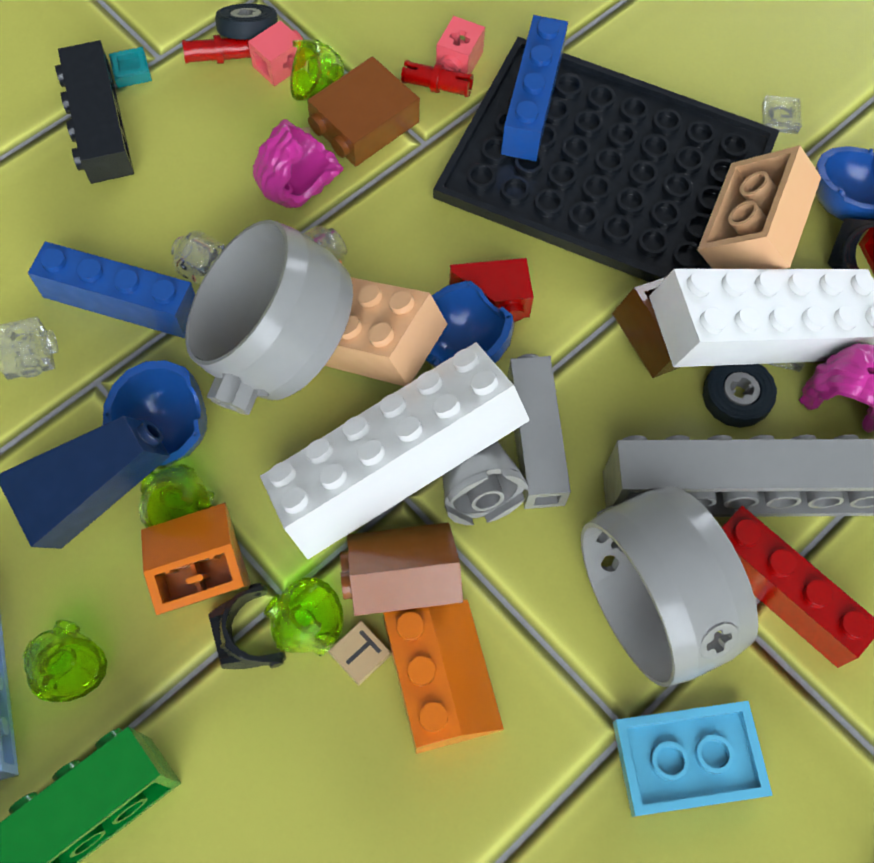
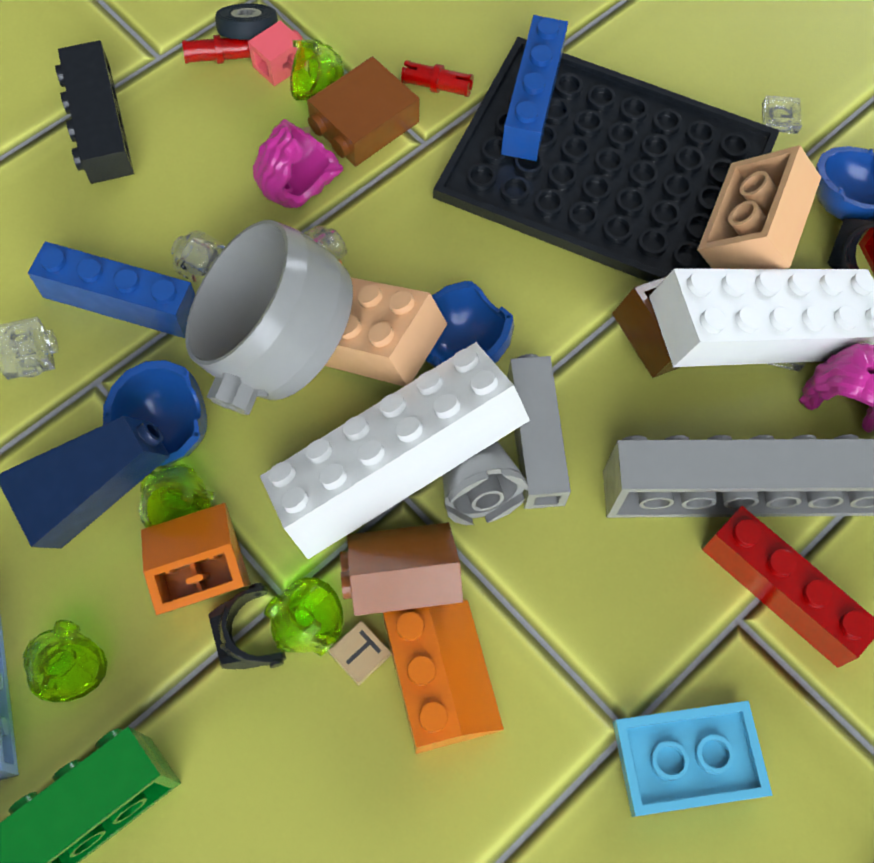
teal tile [109,47,152,88] -> none
coral brick [436,16,485,74] -> none
red slope [449,258,534,322] -> none
light grey cylinder [581,486,758,687] -> none
black bush [702,364,777,428] -> none

